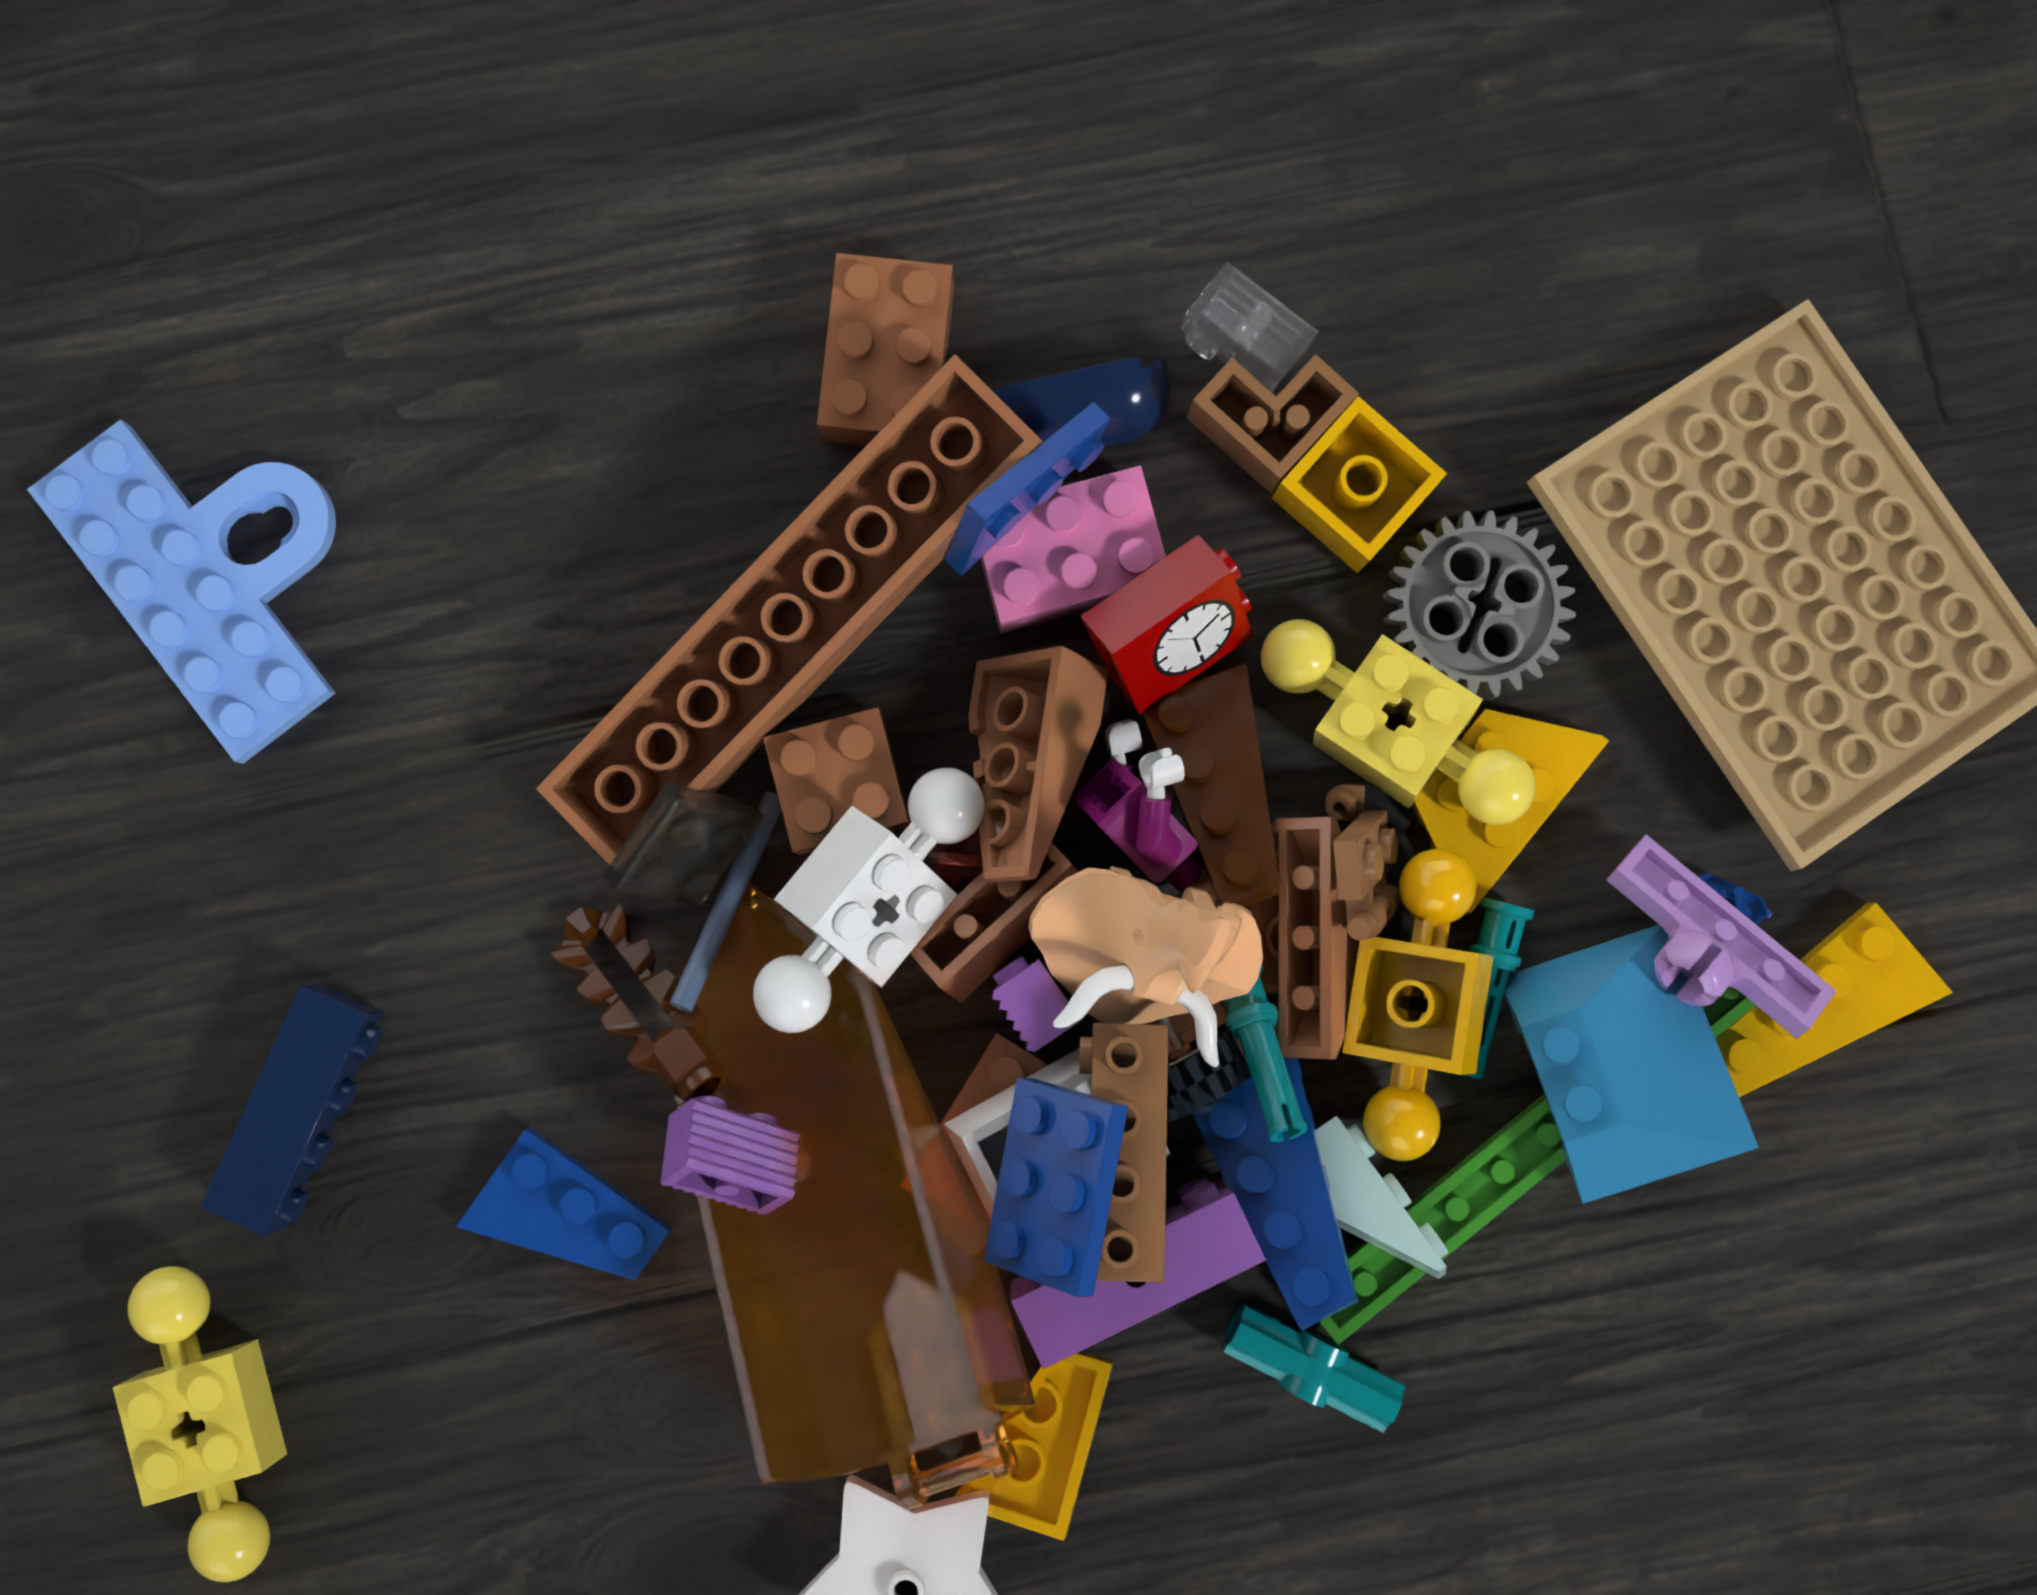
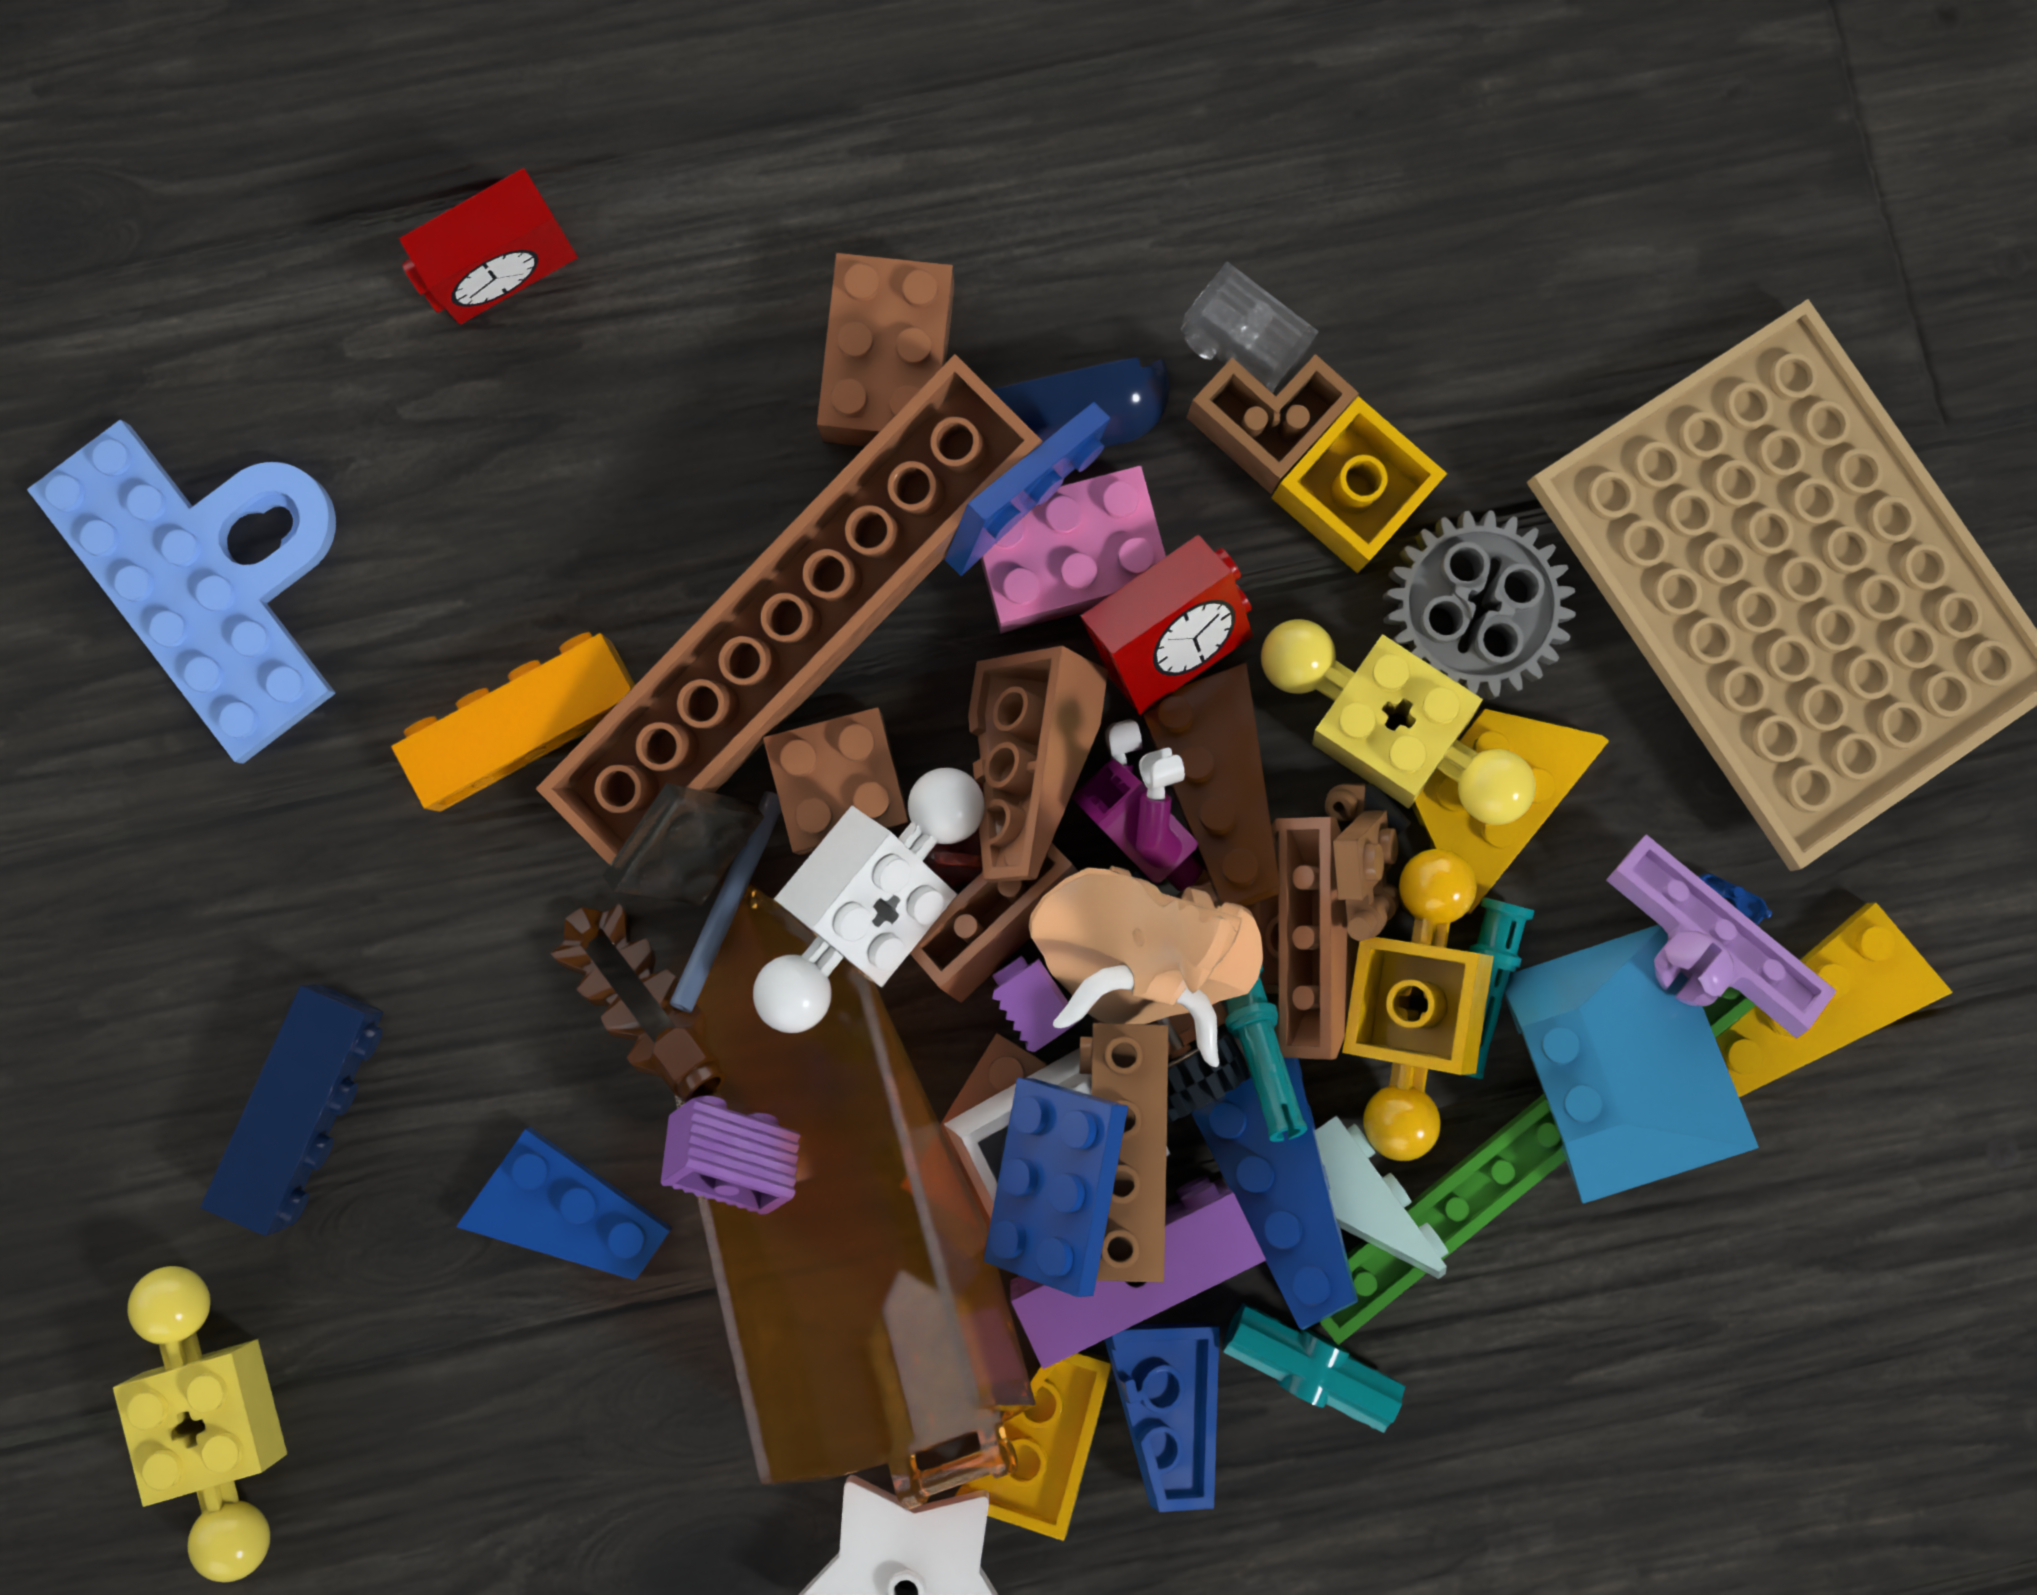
none -> light orange brick [391,632,635,812]
none -> red brick [398,168,578,325]
none -> blue wing [1104,1322,1220,1512]

